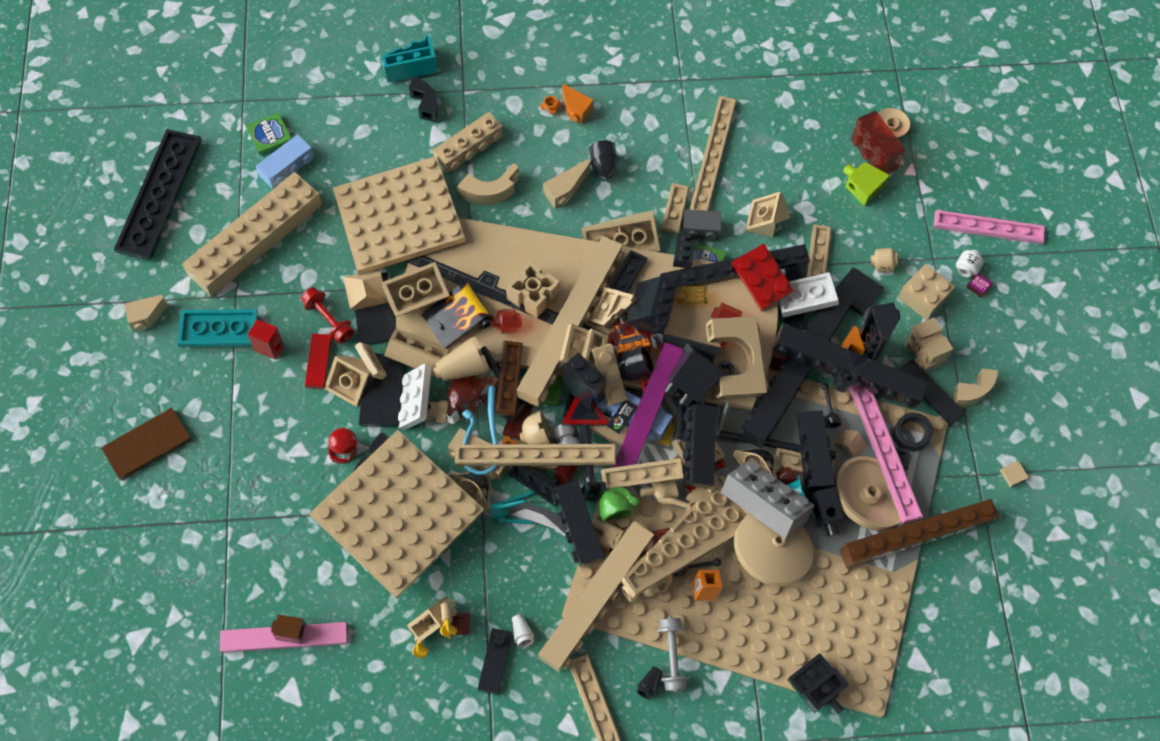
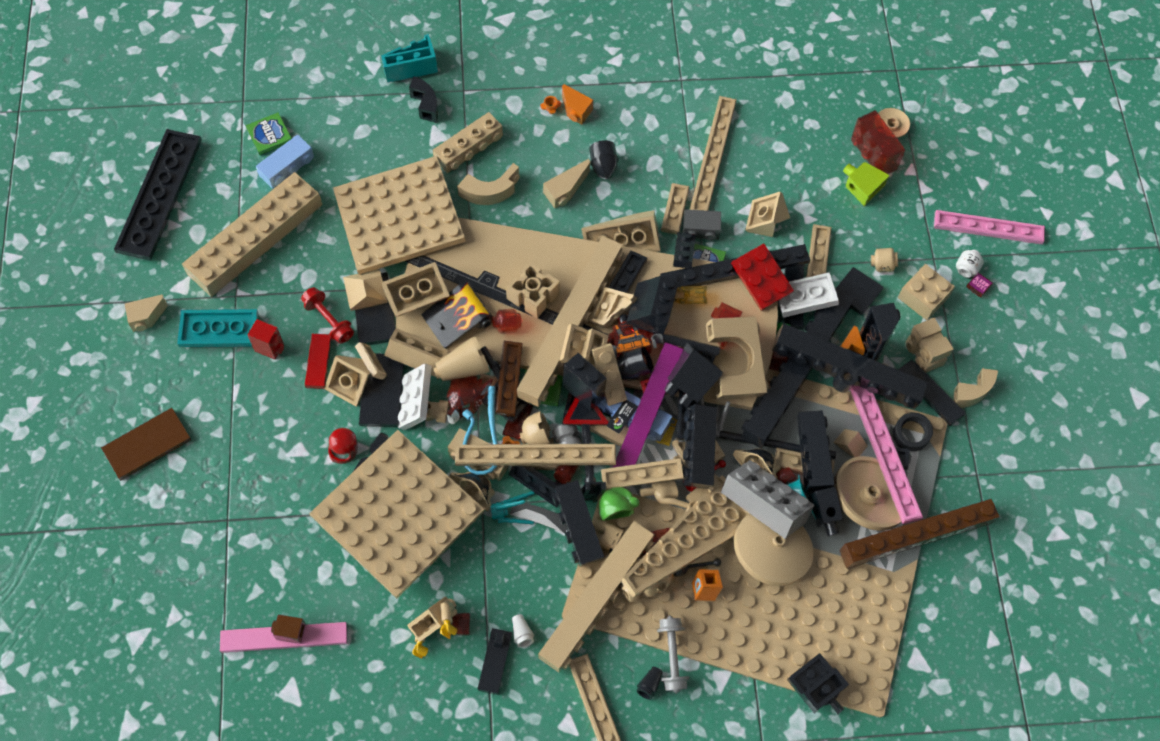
black bush [717,361,735,376] -> none
black hinge [821,383,842,428] -> none
tan tile [1000,461,1029,487] -> none

